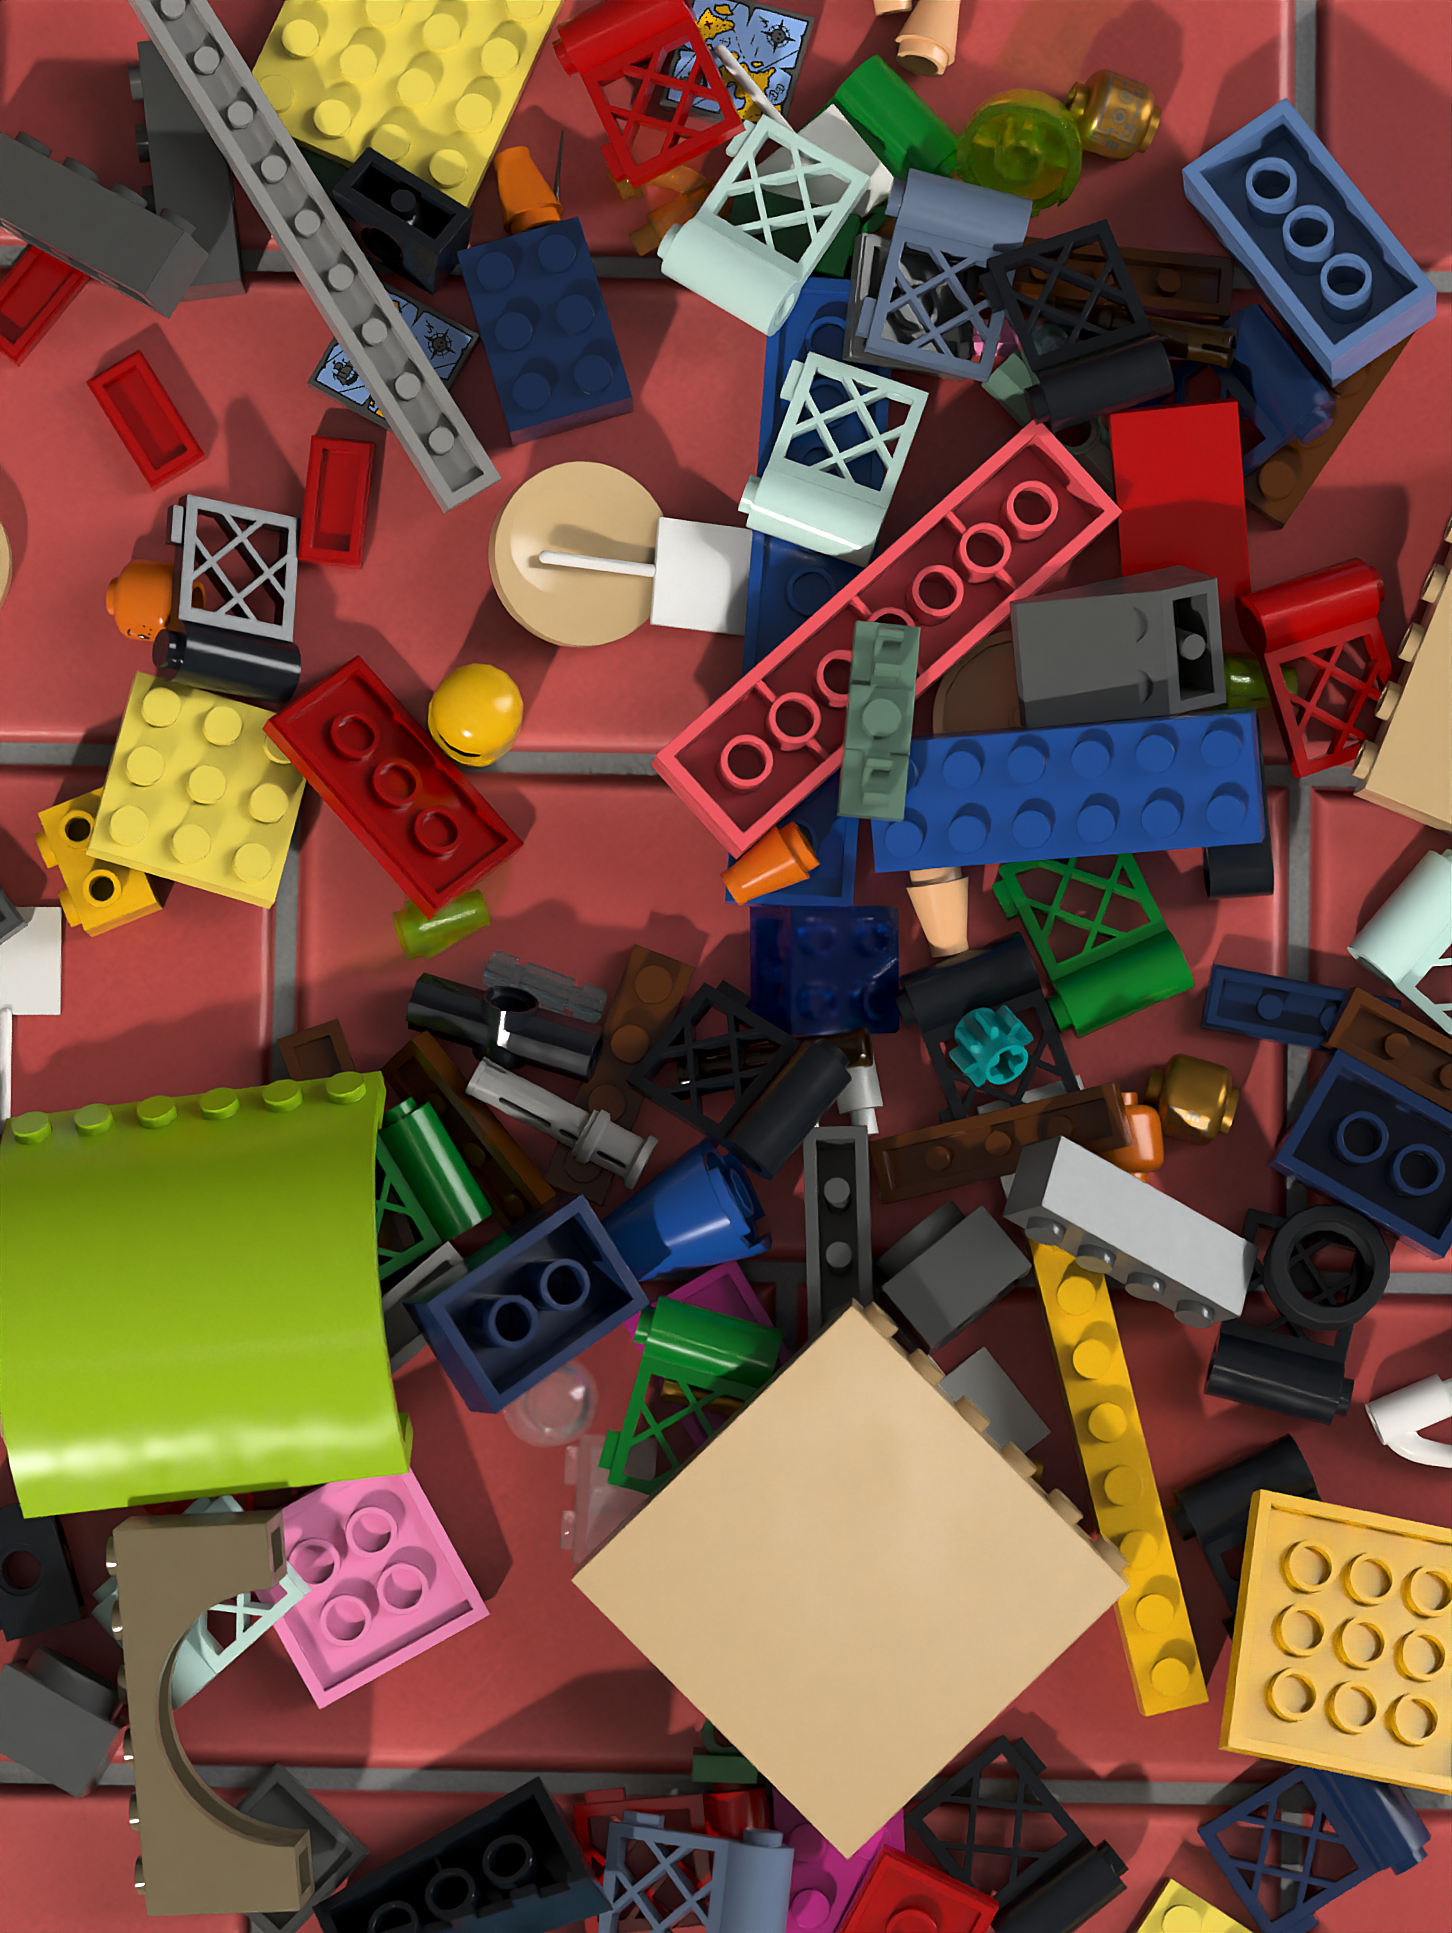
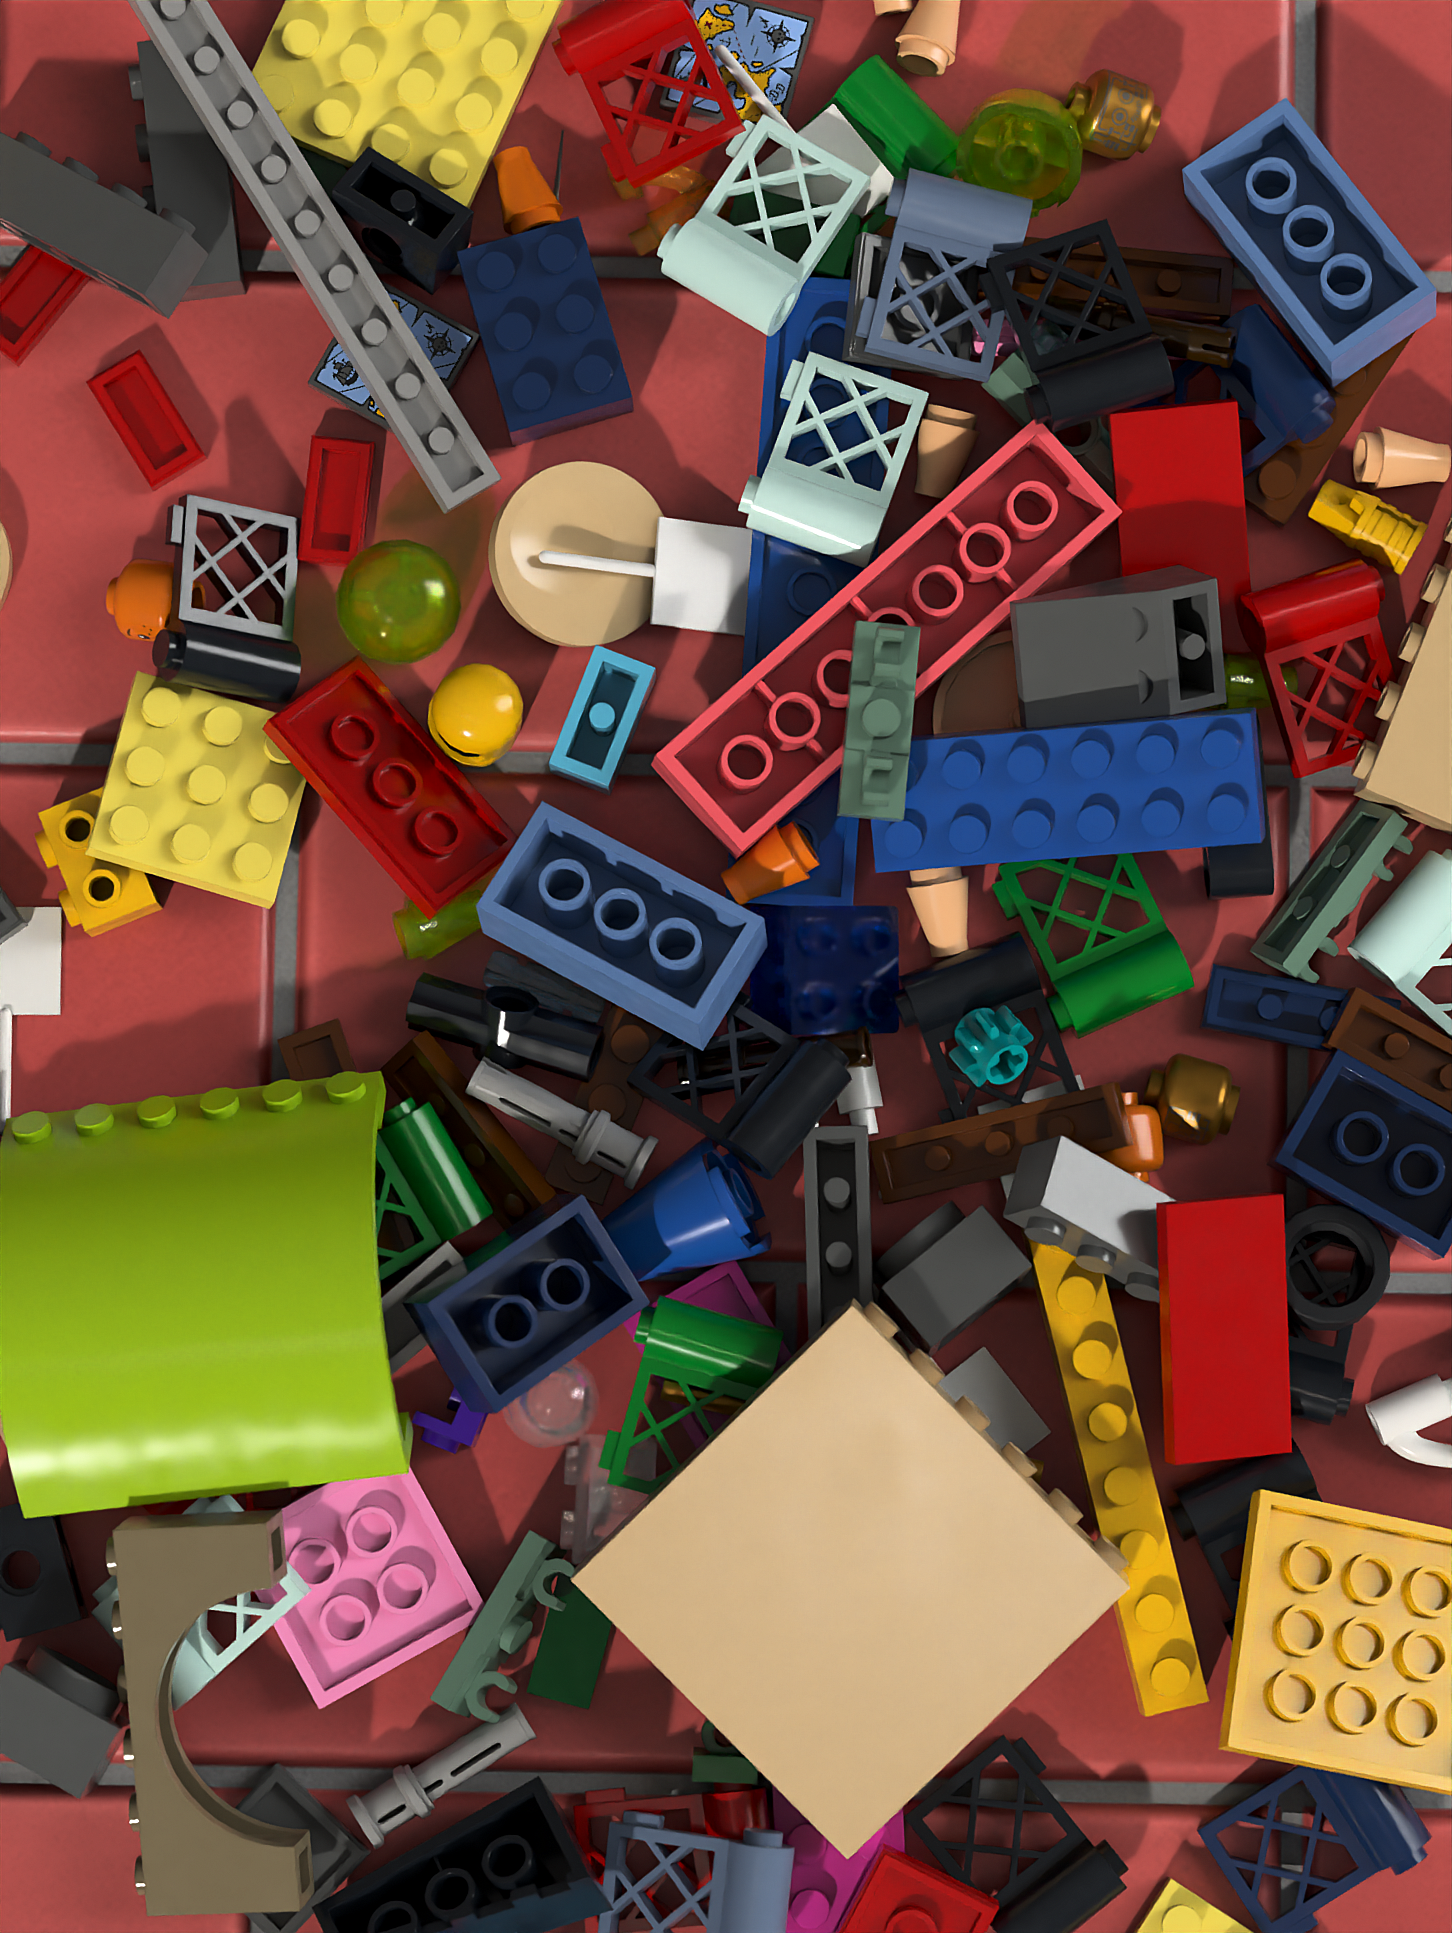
none -> clear neon green cylinder [335,539,462,666]
none -> light grey pin [346,1702,537,1849]
none -> dark purple bracket [412,1386,489,1454]
none -> sand green plate [430,1530,577,1723]
none -> medium blue brick [476,801,768,1051]
none -> dark green tile [526,1574,612,1710]
none -> medium azure brick [549,645,656,796]
none -> light nougat cone [914,404,980,499]
none -> red tile [1156,1192,1292,1465]
none -> sand green plate [1250,798,1413,983]
none -> yellow hinge [1308,479,1429,575]
none -> light nougat cone [1353,427,1451,490]

